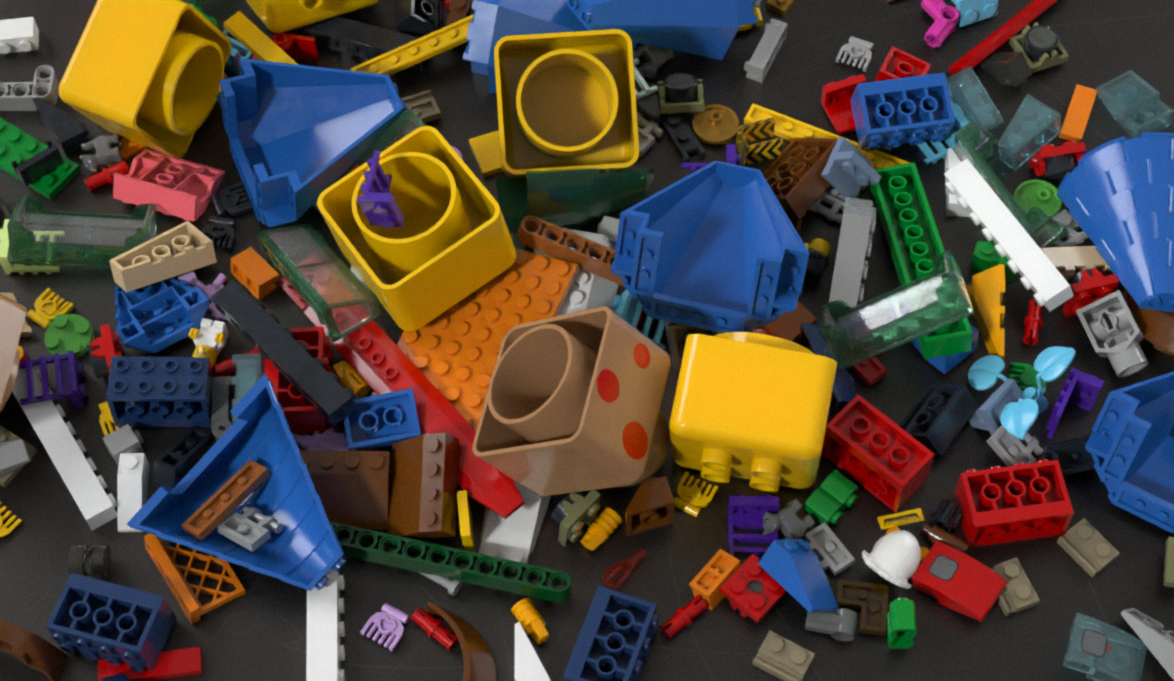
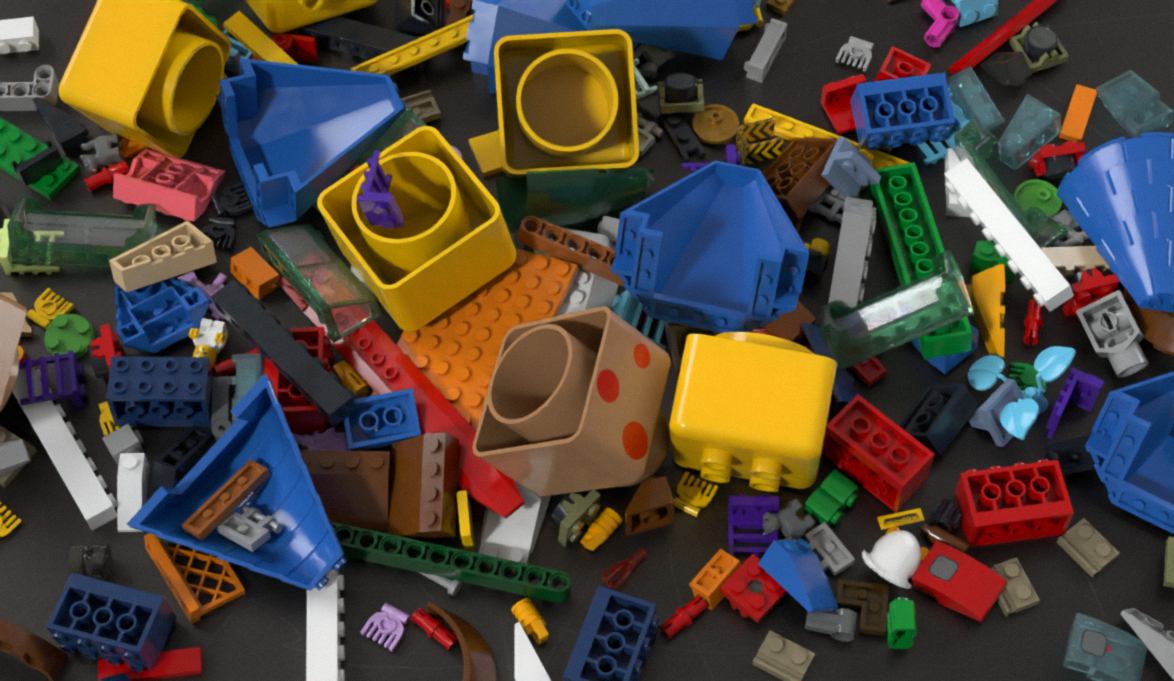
light grey plate [986,425,1043,467] -> none

